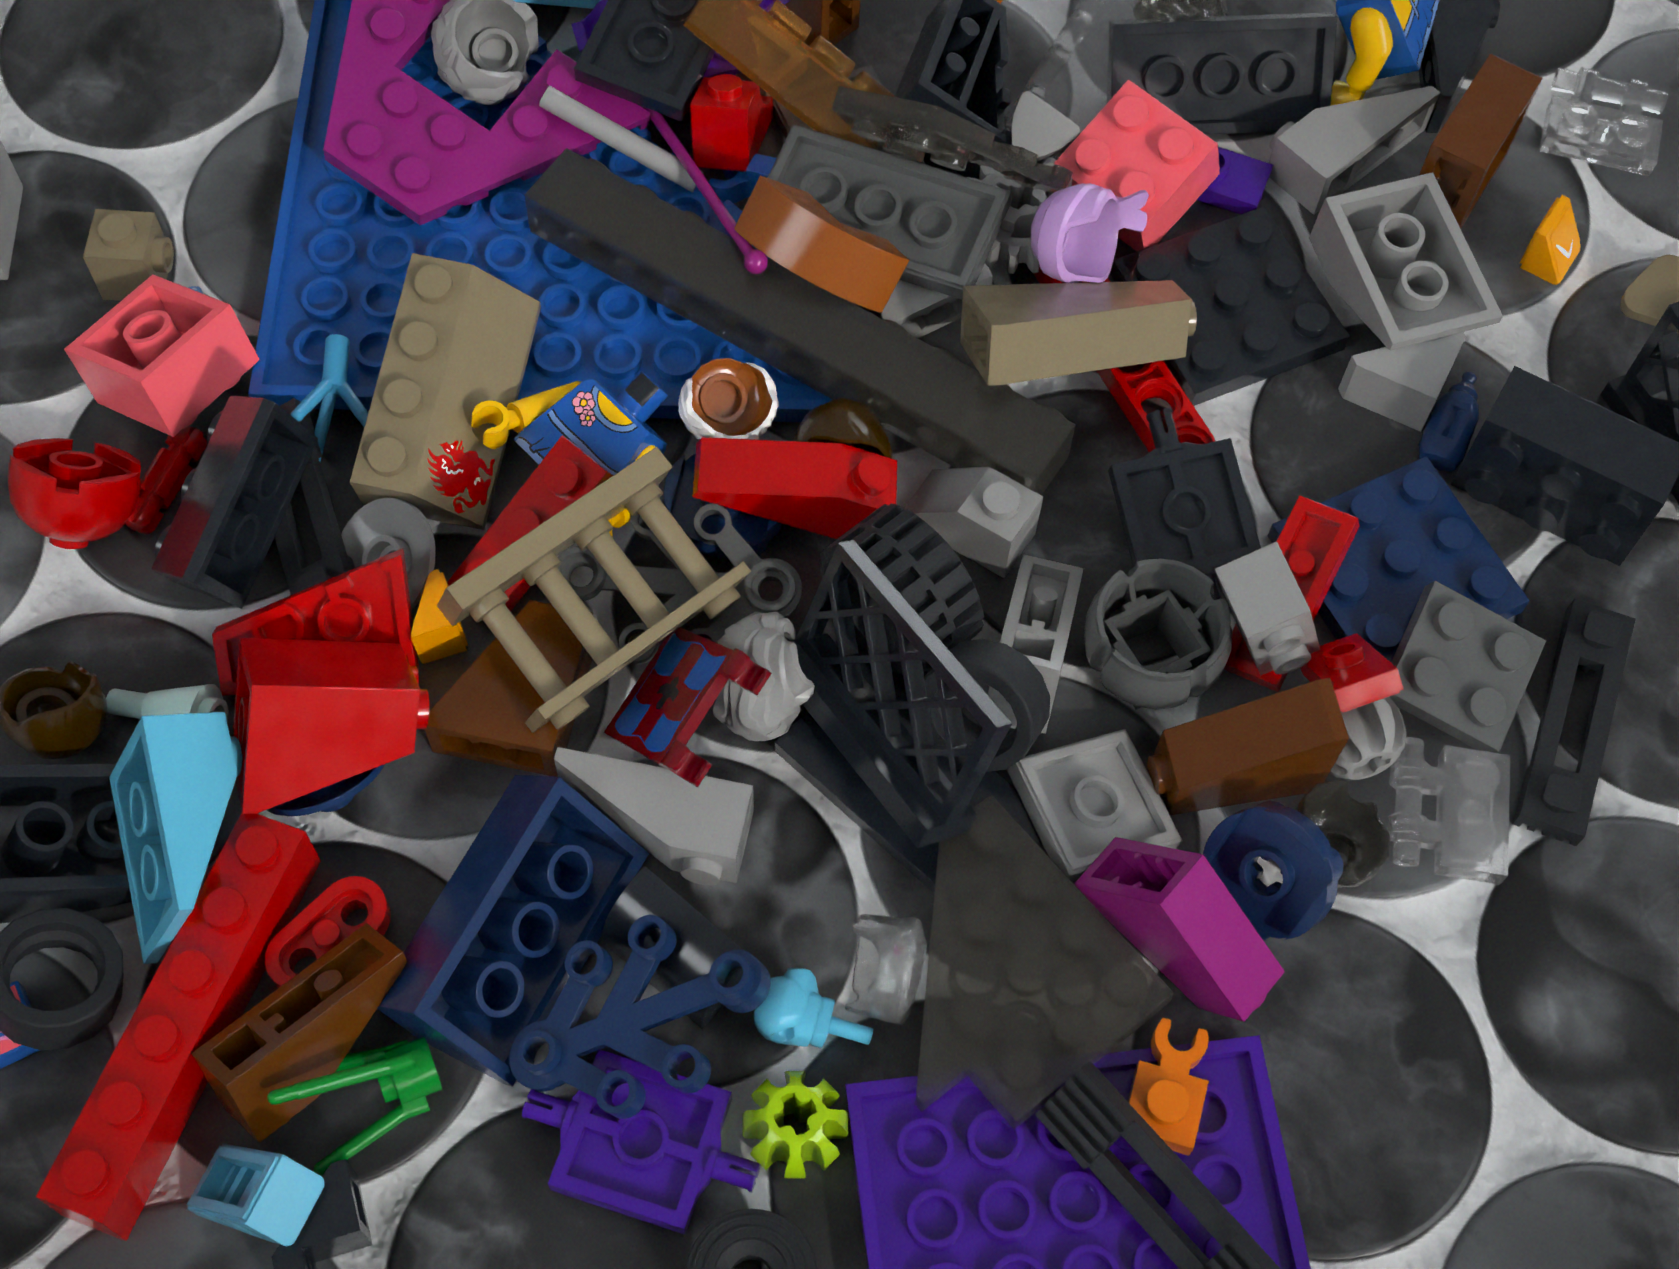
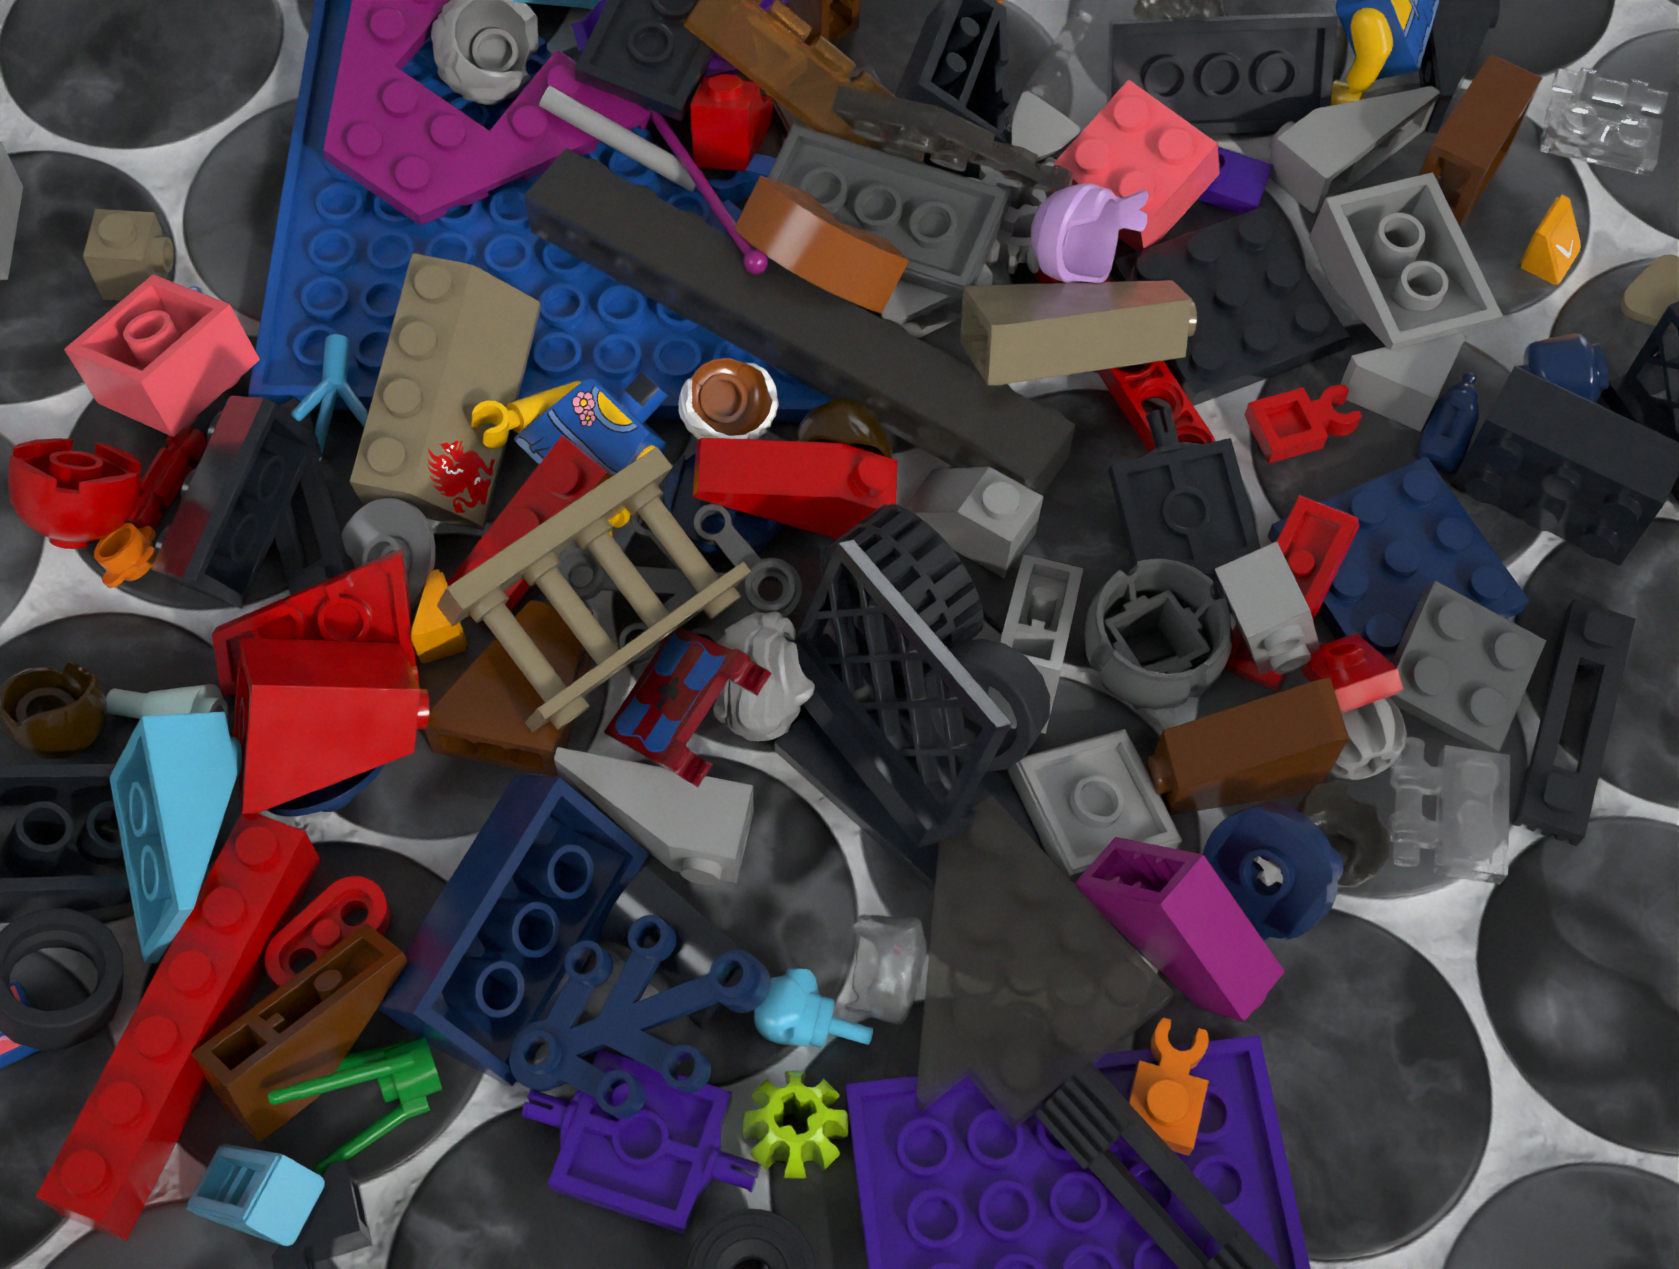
none -> orange plate [94,523,156,588]
none -> red plate [1244,385,1362,464]
none -> dark blue head [1517,333,1609,403]

